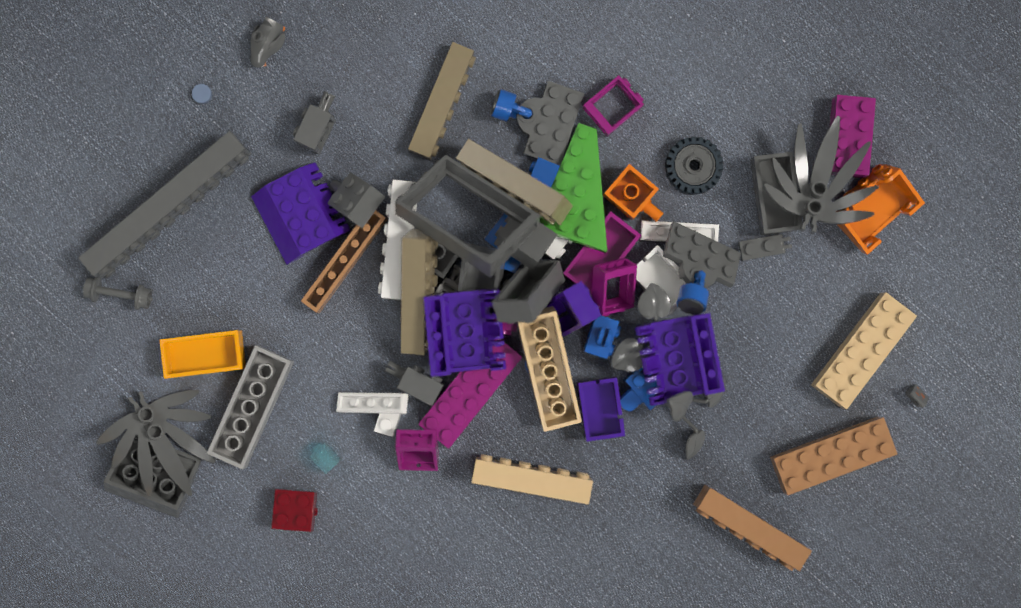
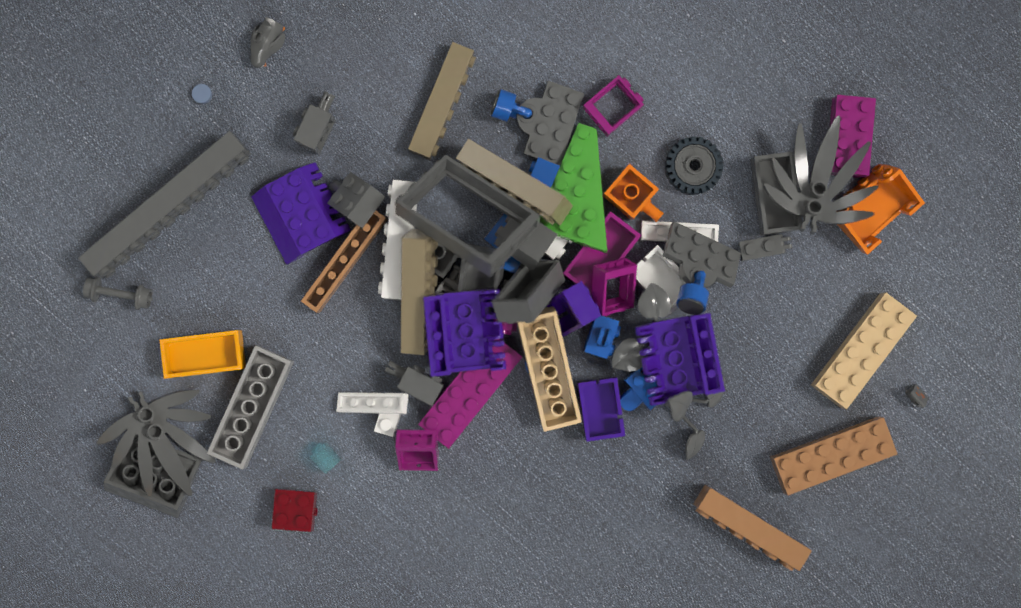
tan brick [472,454,593,504] -> none

